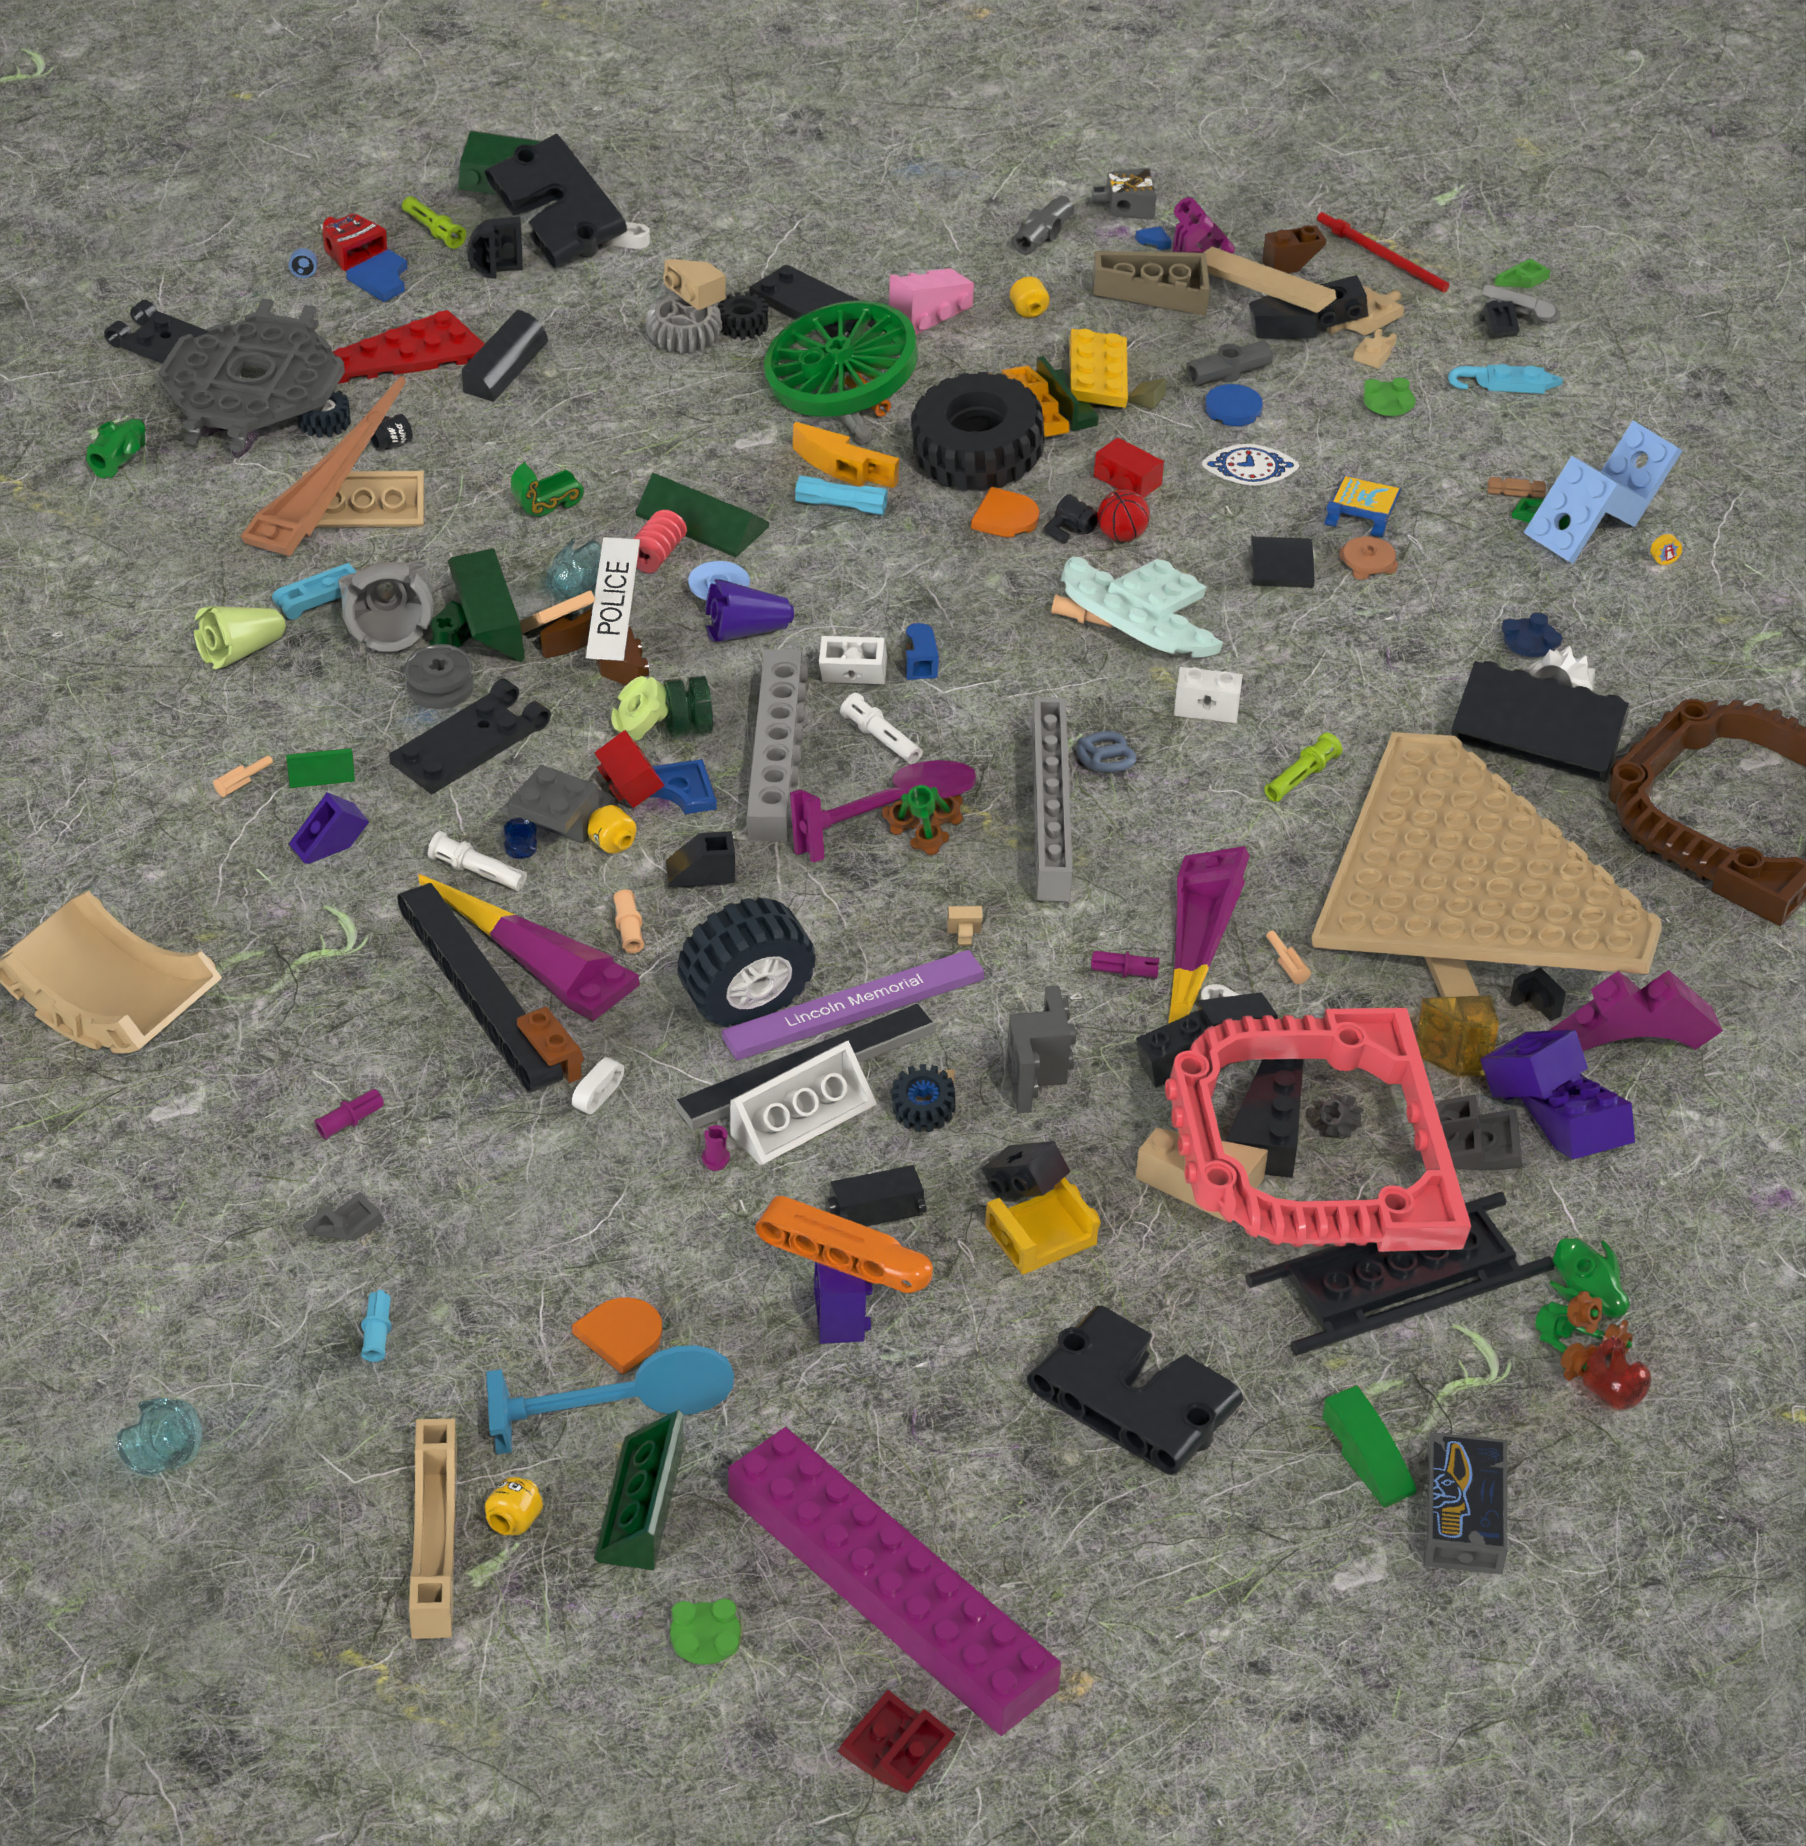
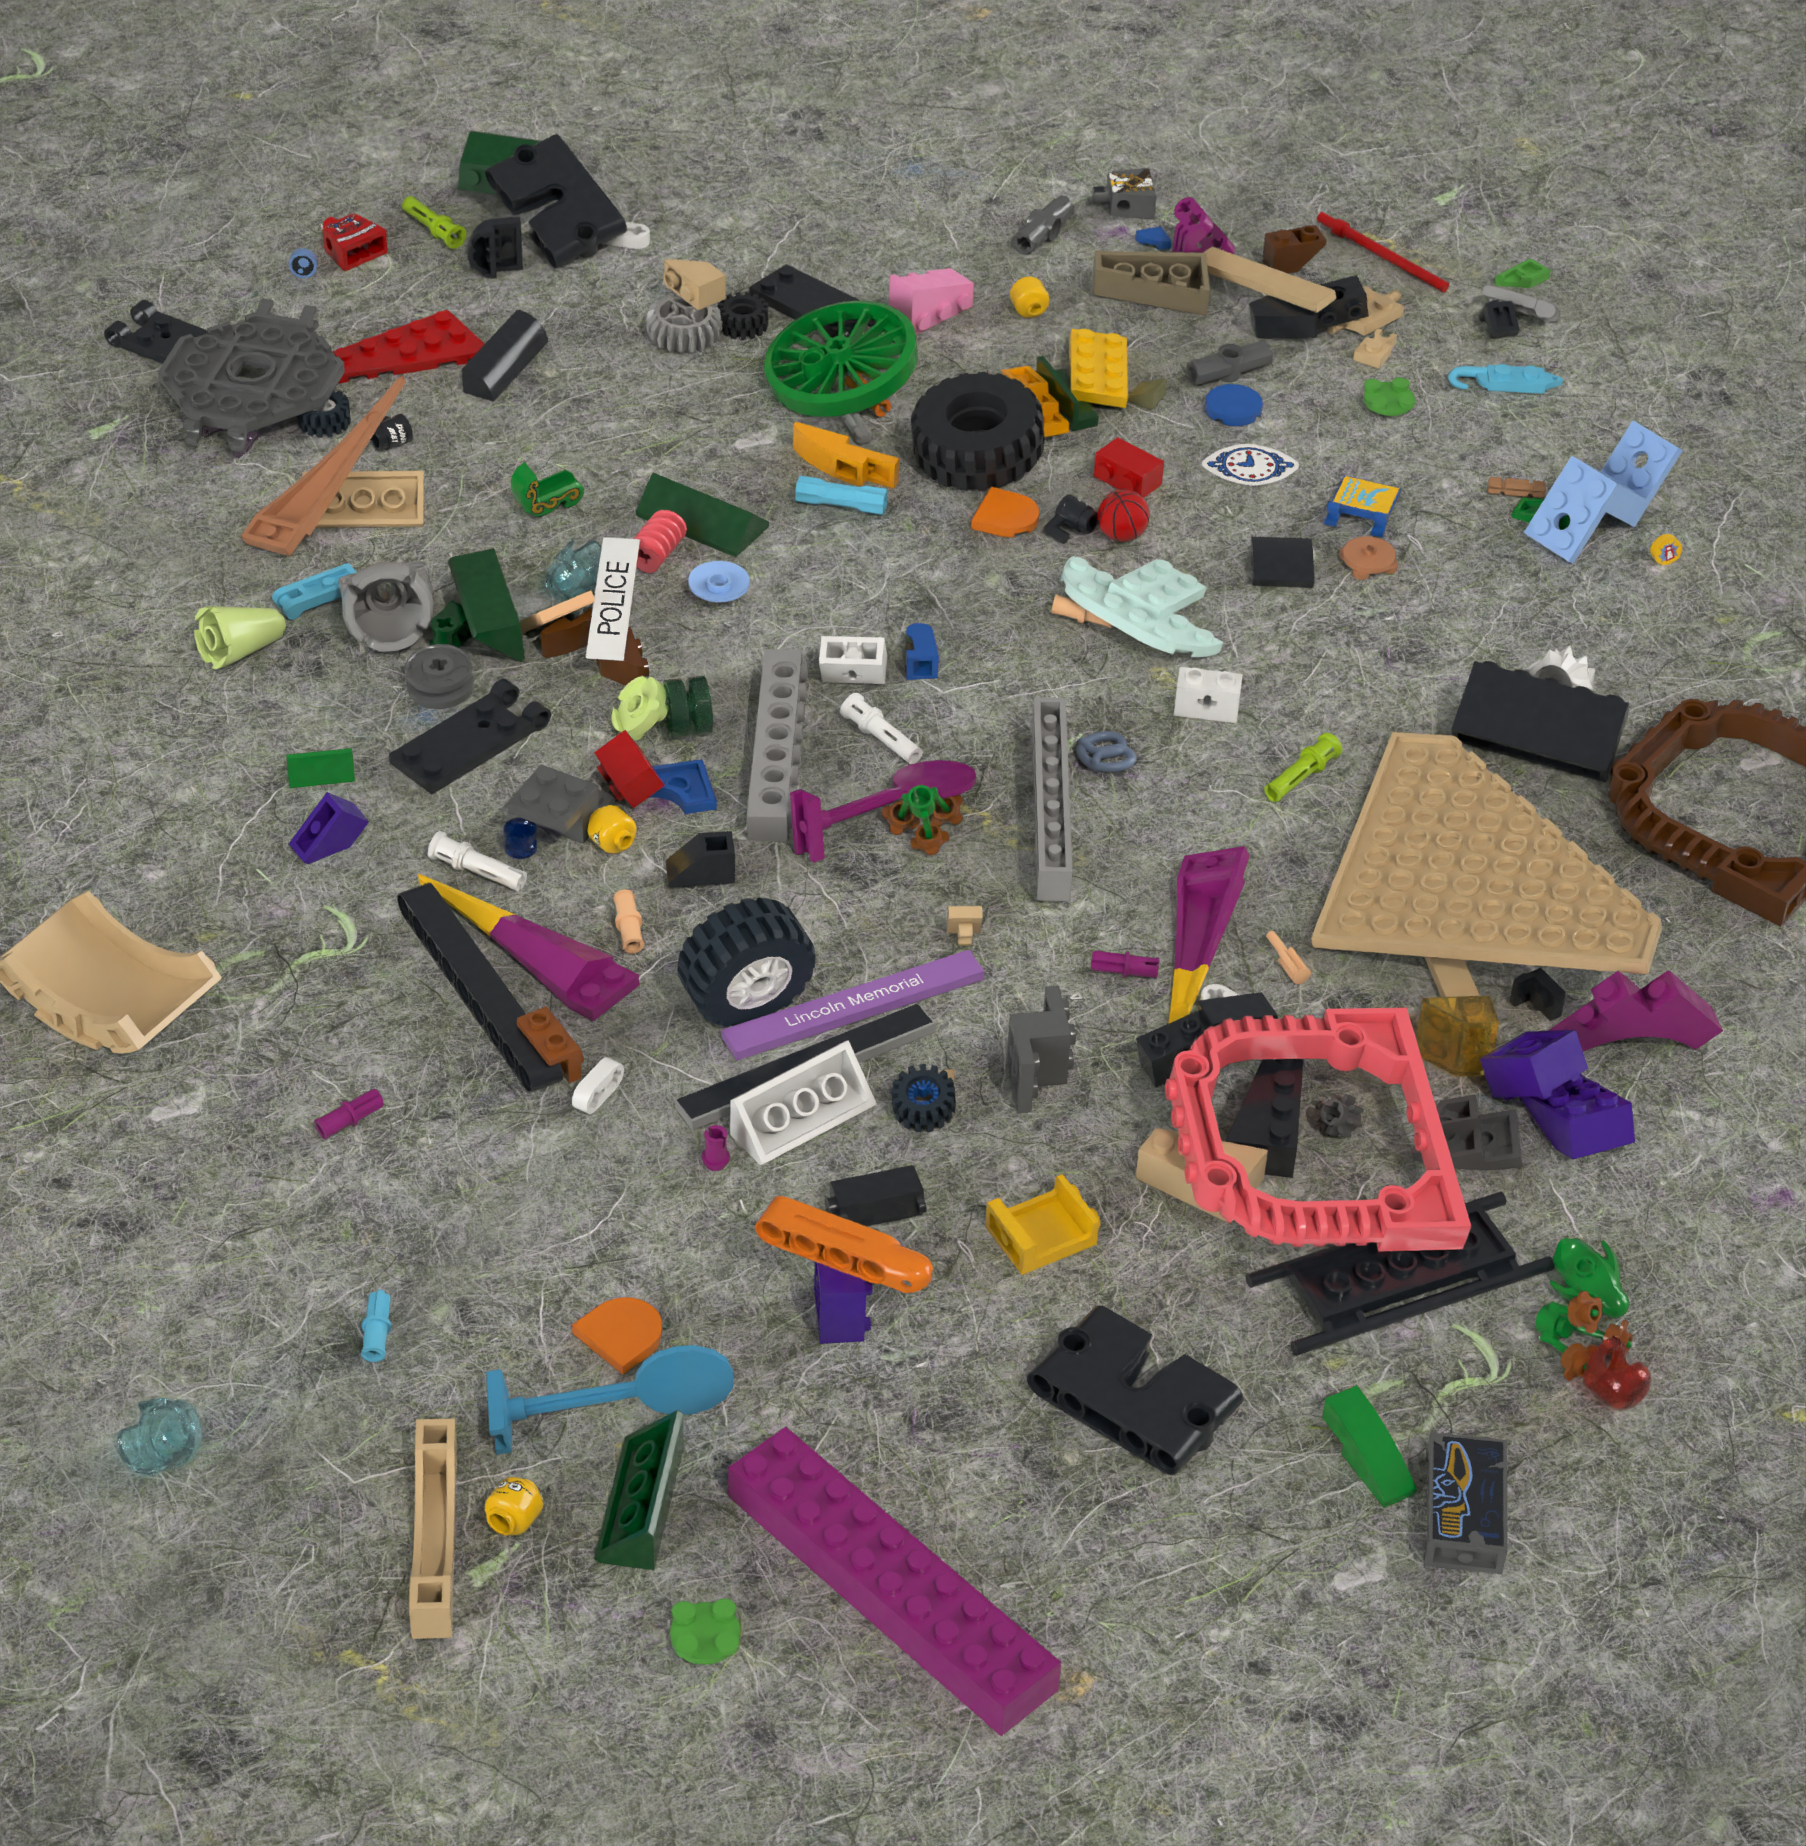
green animal [86,418,146,479] -> none
light nougat axle [213,755,273,797] -> none
dark grey slope [303,1192,384,1241] -> none
blue tile [346,249,408,302] -> none
dark purple cone [705,579,794,642] -> none
dark red slope [837,1689,956,1794] -> none
black brick [981,1141,1071,1199] -> none
dark blue piece [1501,613,1562,657] -> none

